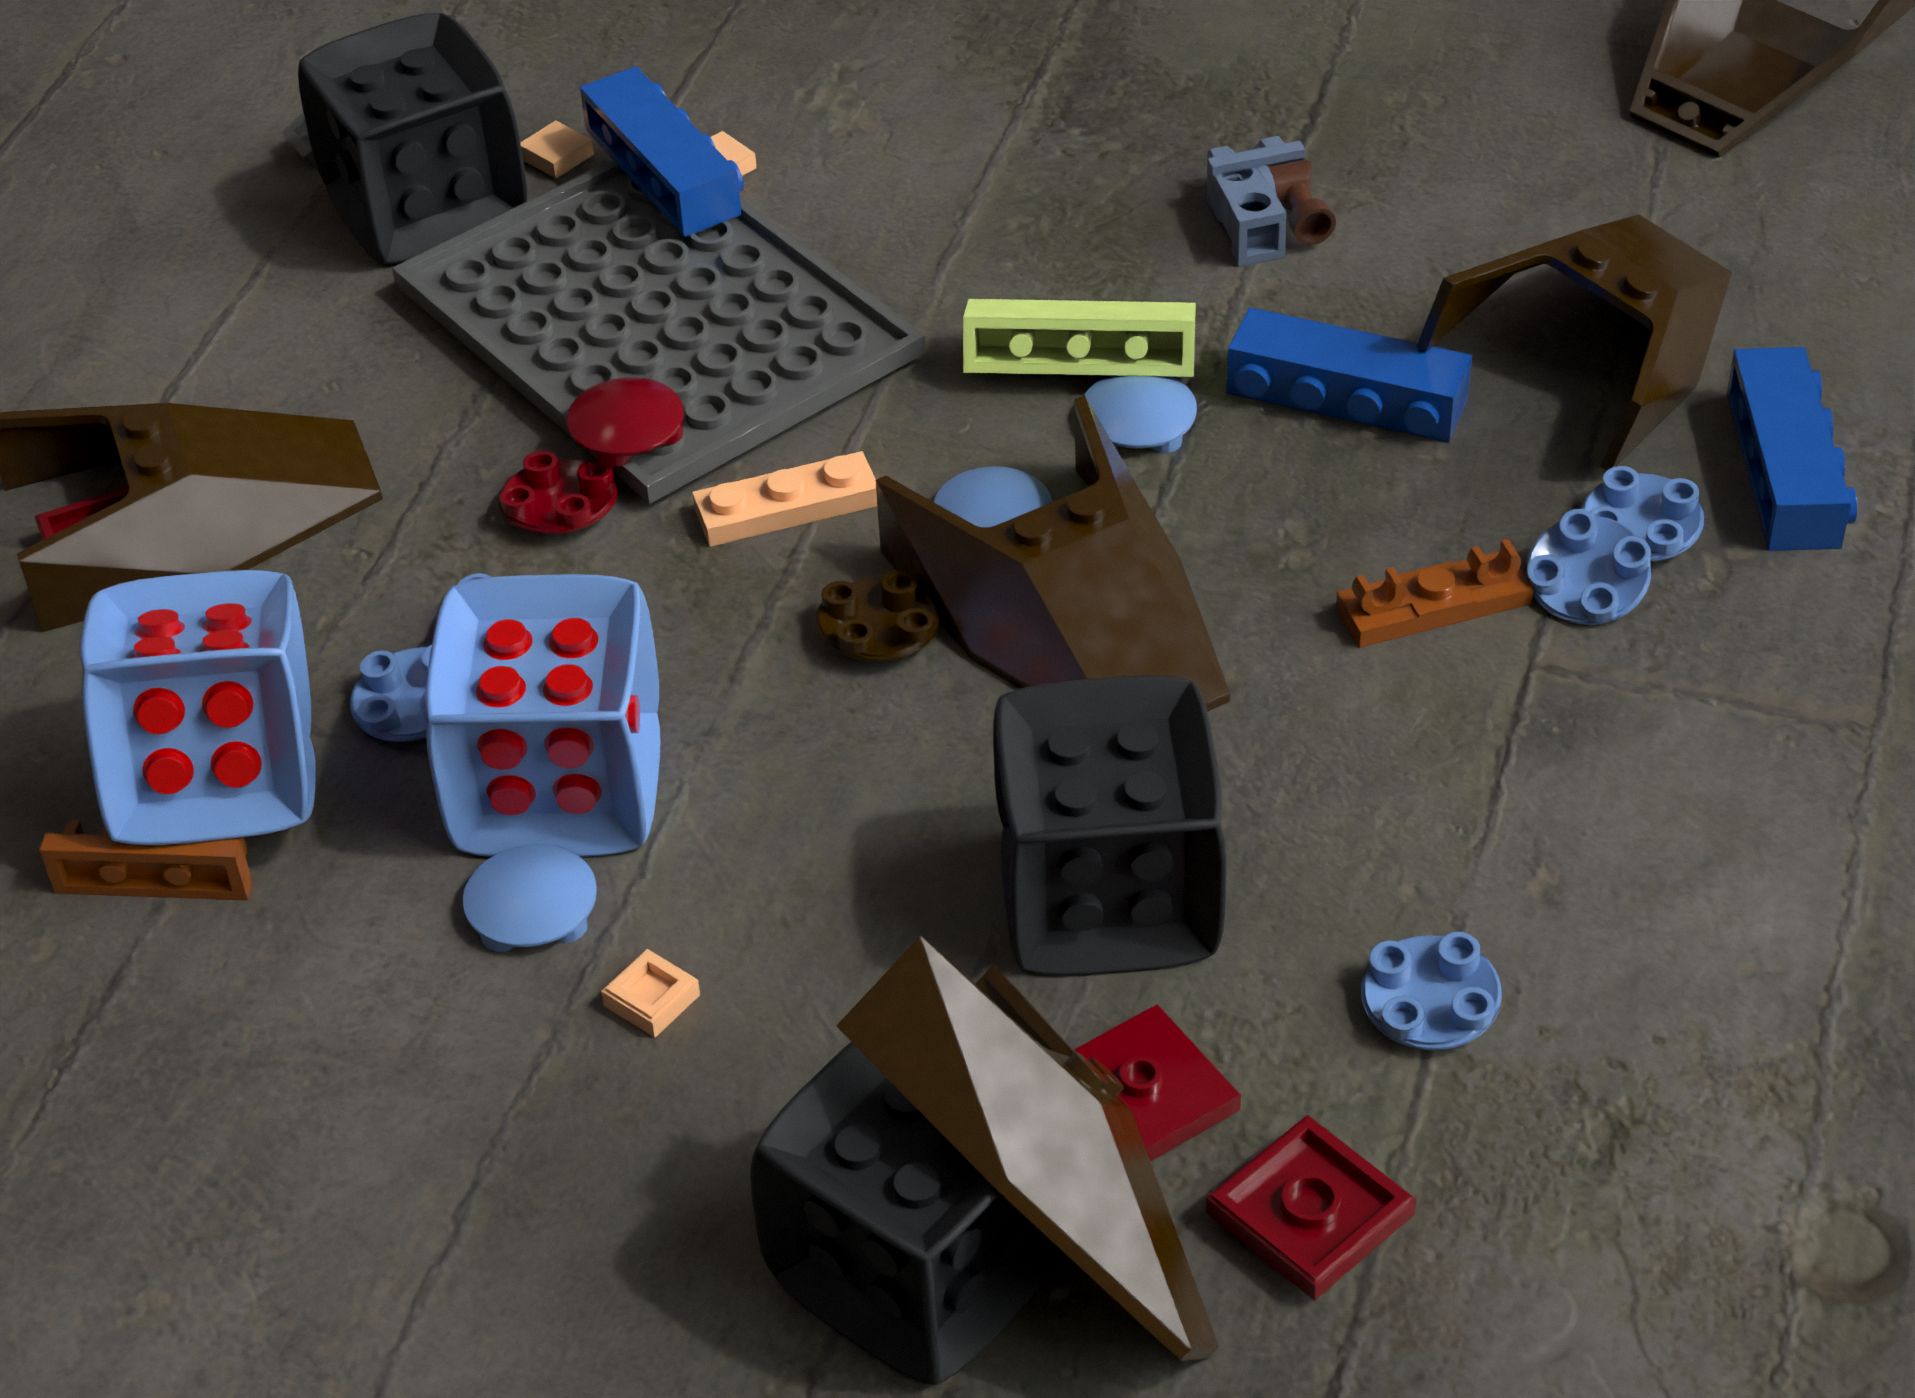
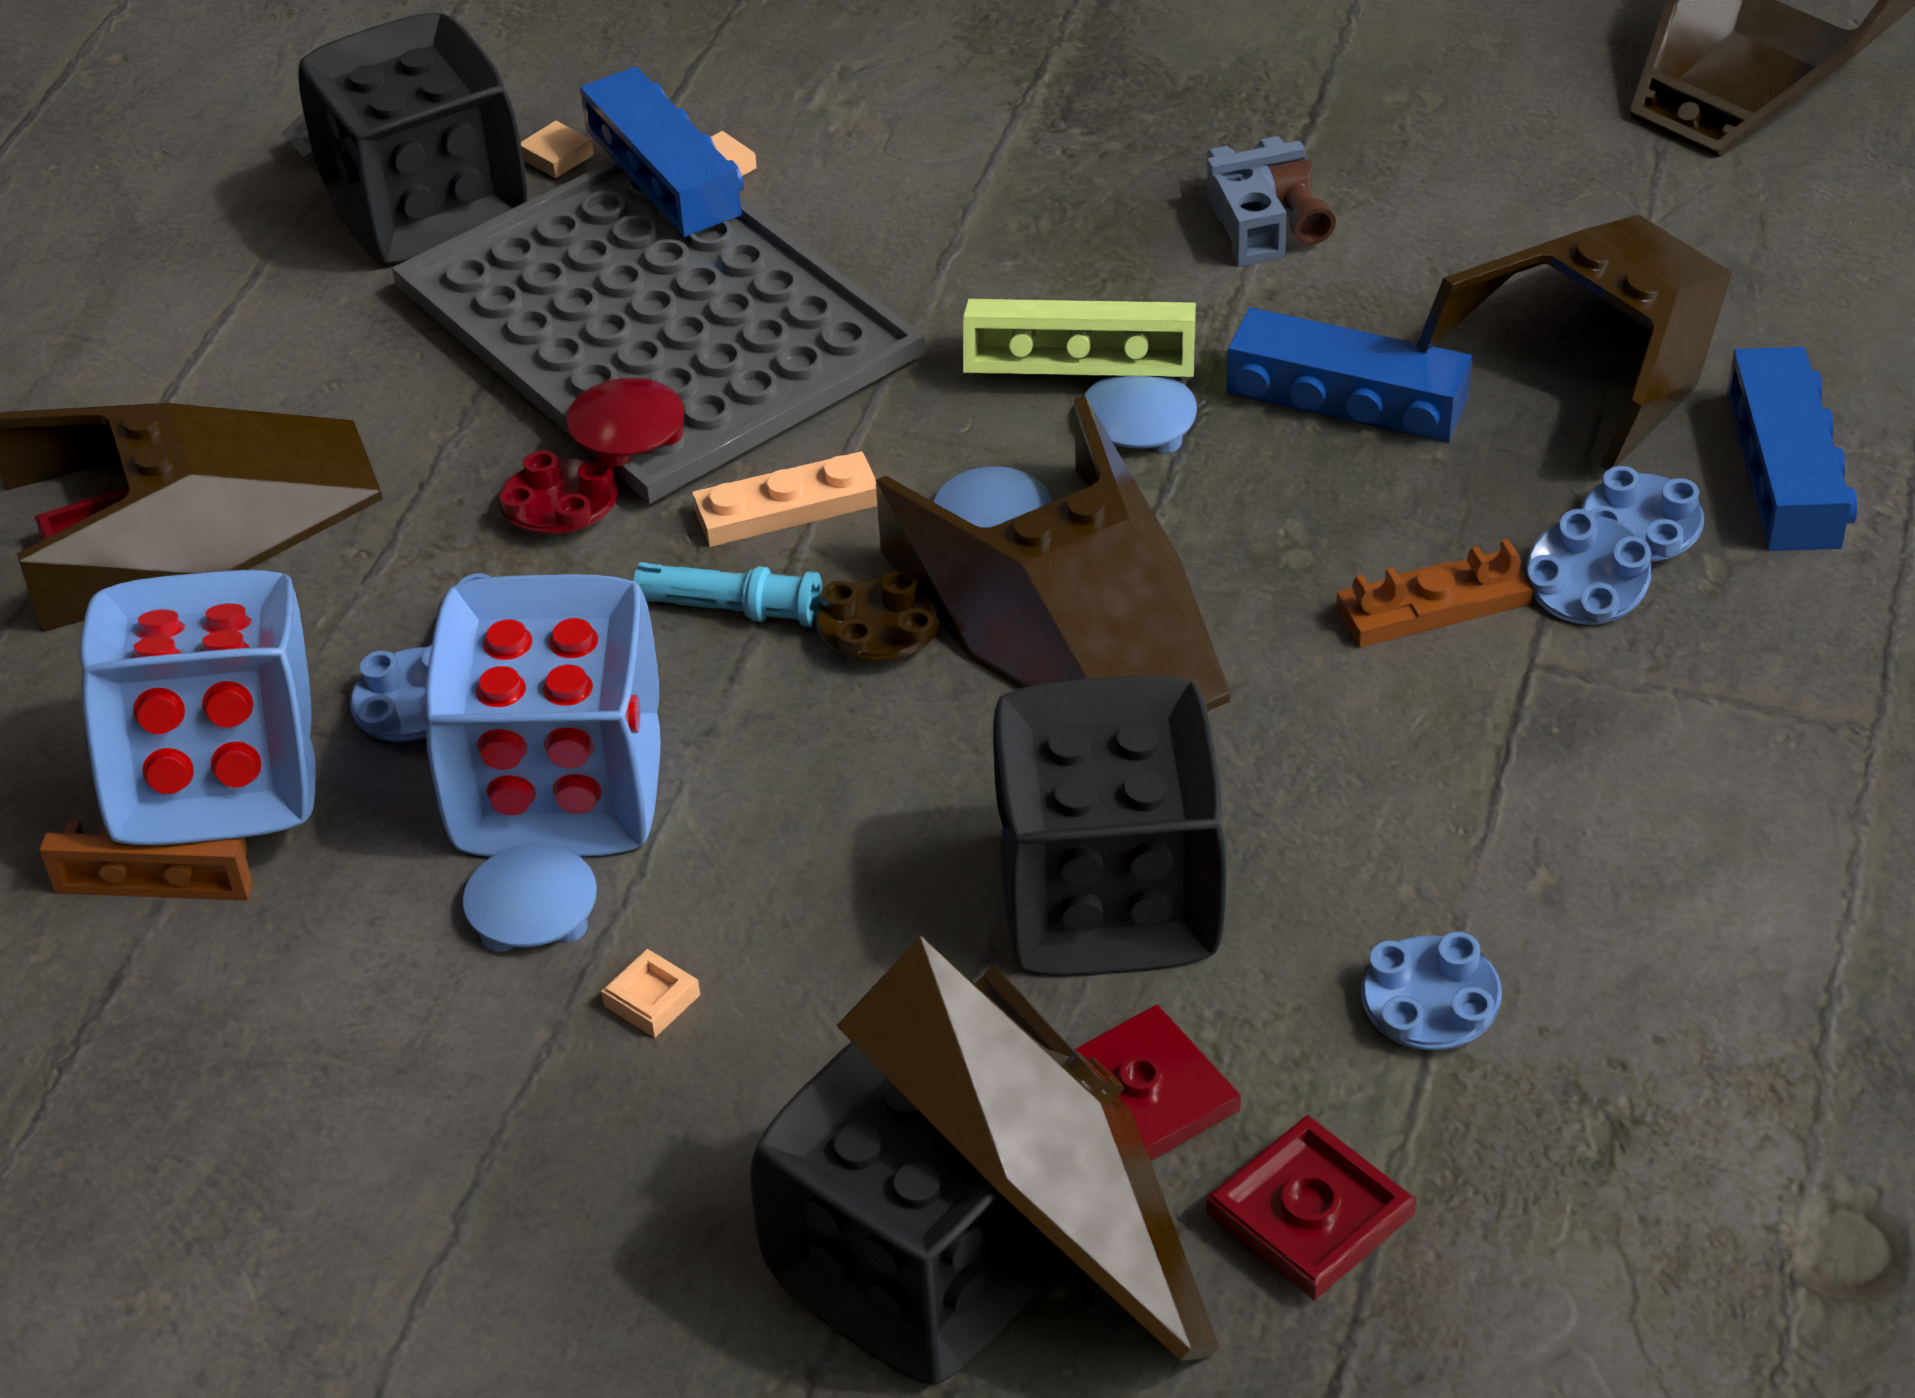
none -> medium azure pin [633,562,822,627]

